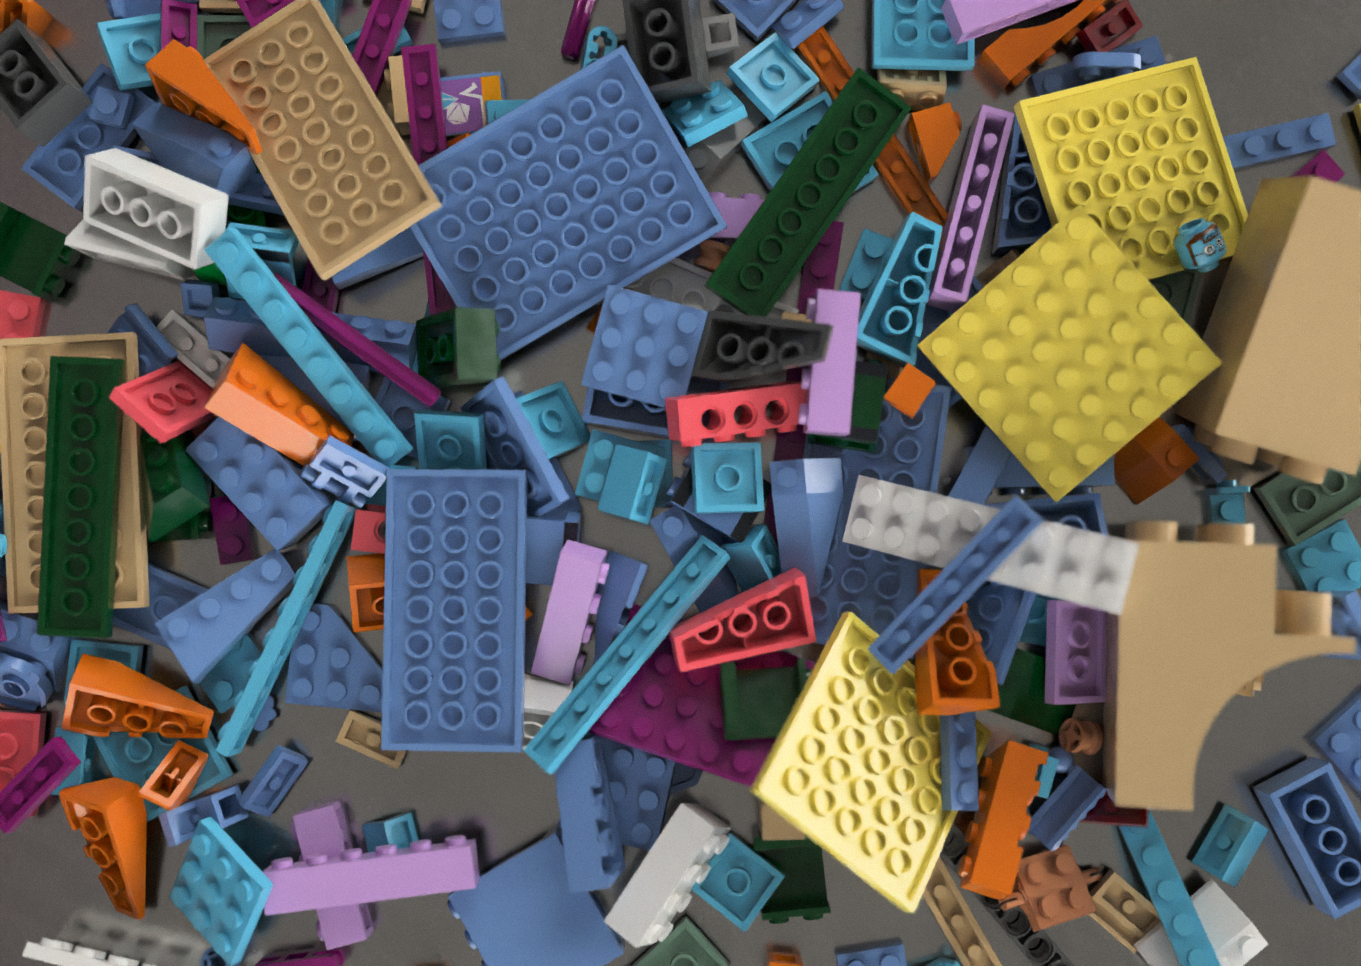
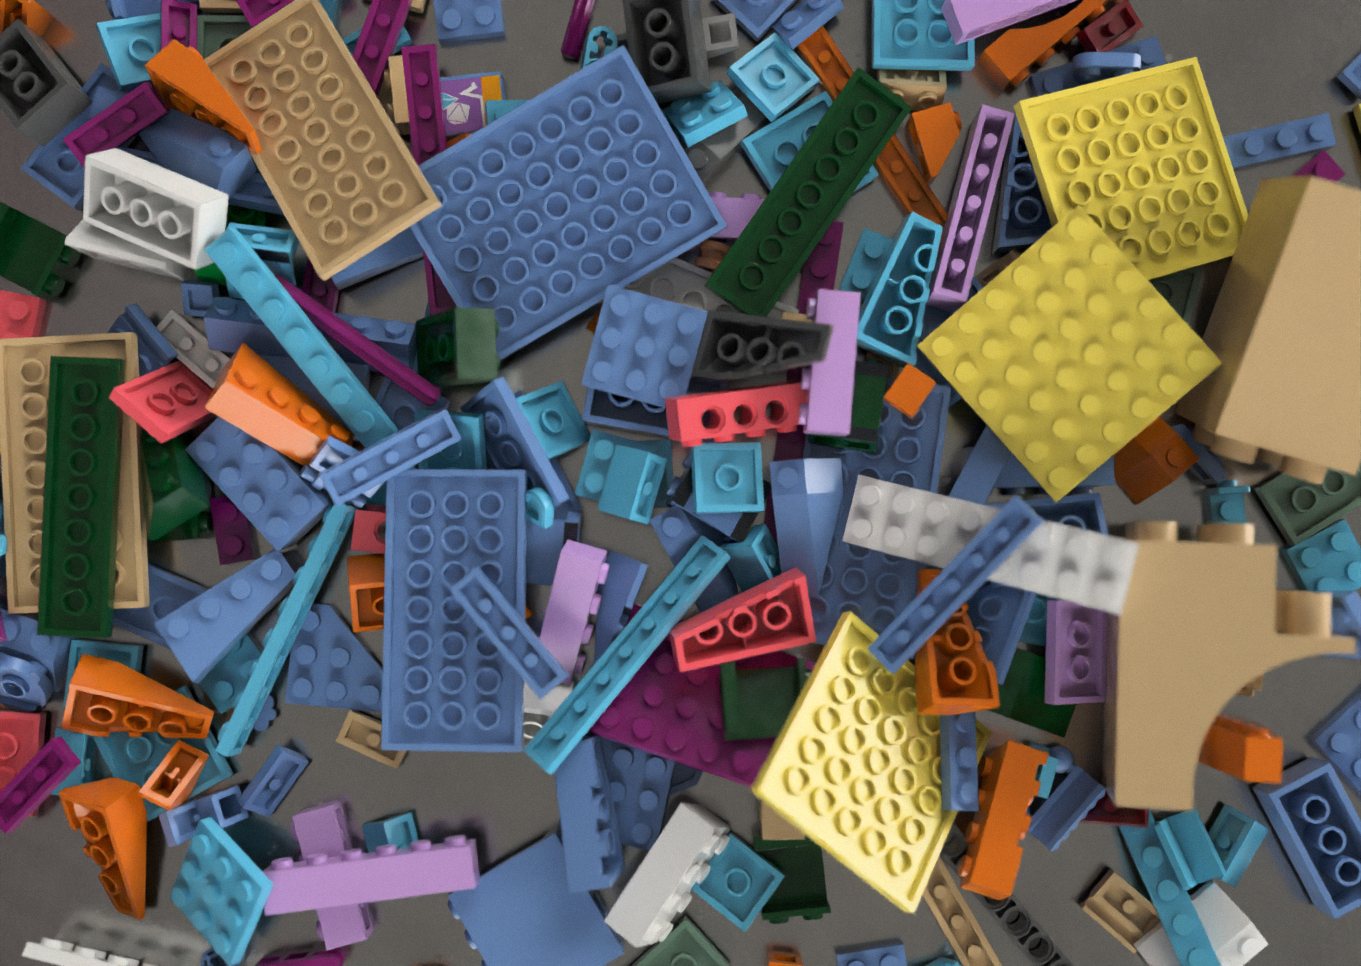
nougat plate [998,845,1102,932] -> none
nougat wheel [1058,718,1103,755] -> none
medium azure head [1173,218,1227,273] -> none
none -> magenta plate [63,82,171,168]
none -> medium blue plate [318,407,462,507]
none -> medium blue plate [449,567,569,700]
none -> medium azure tile [526,487,554,529]
none -> medium azure panel [1153,807,1227,890]
none -> orange wedge [1197,714,1283,783]

